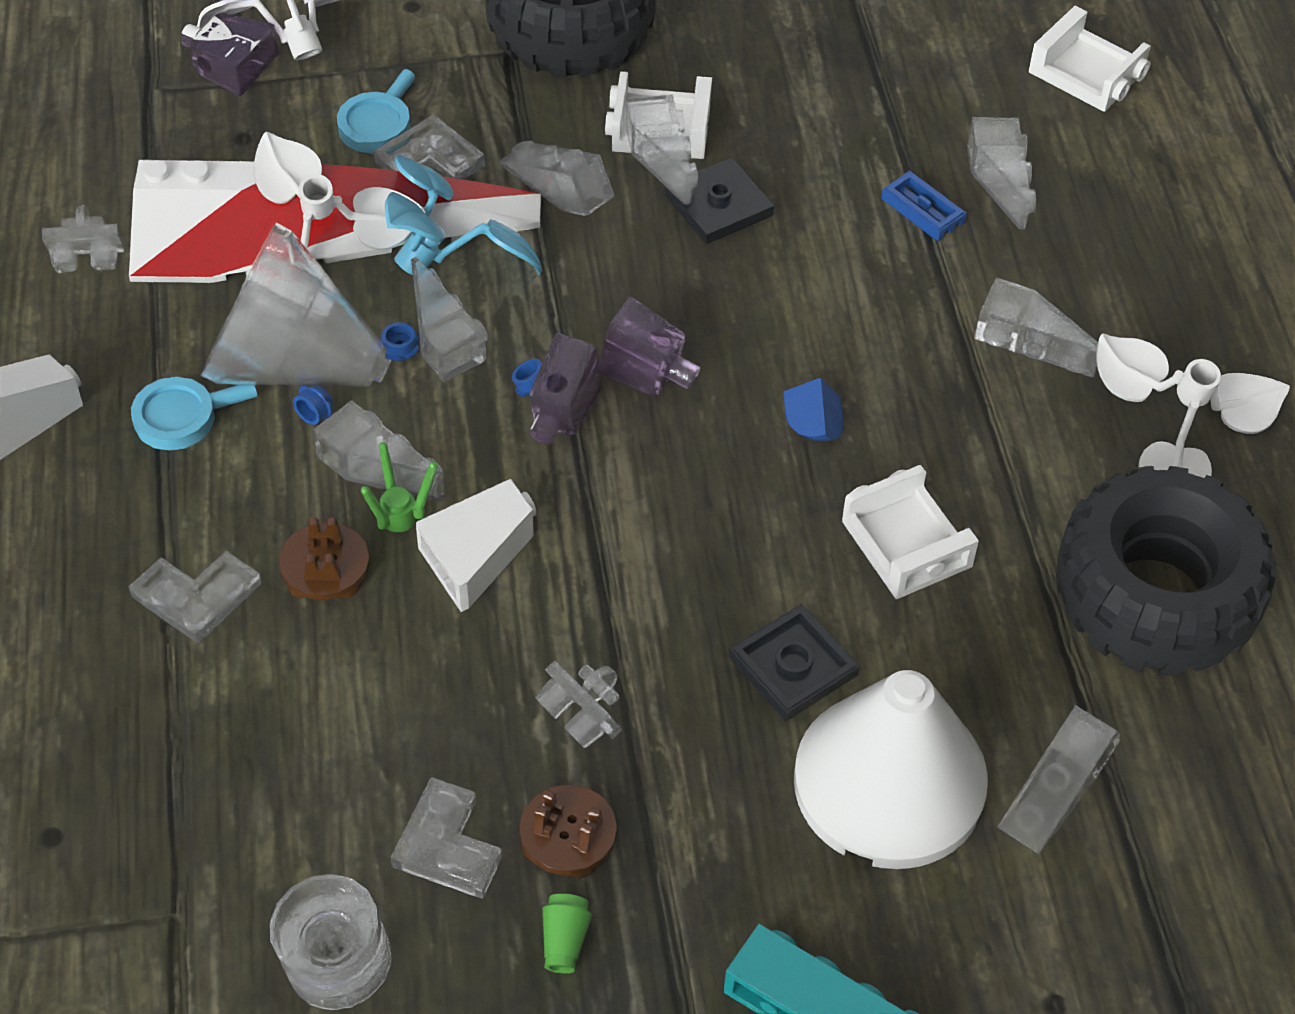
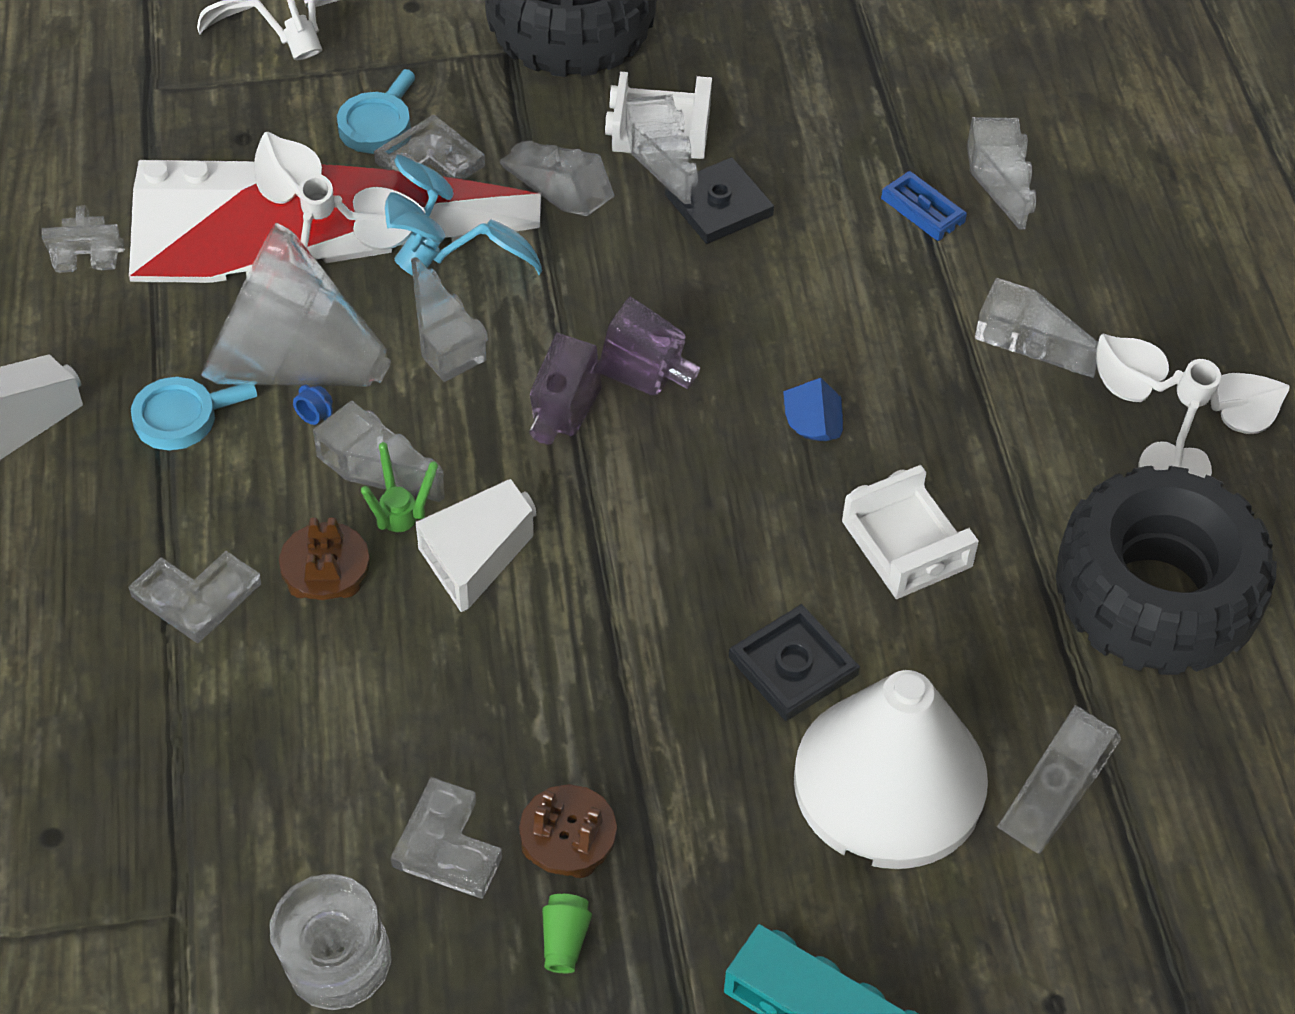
clear purple torso [181,12,279,97] -> none
blue plate [378,322,419,361] -> none
blue plate [512,359,553,398] -> none
clear hips [535,660,622,748] -> none
white panel [1029,6,1151,112] -> none

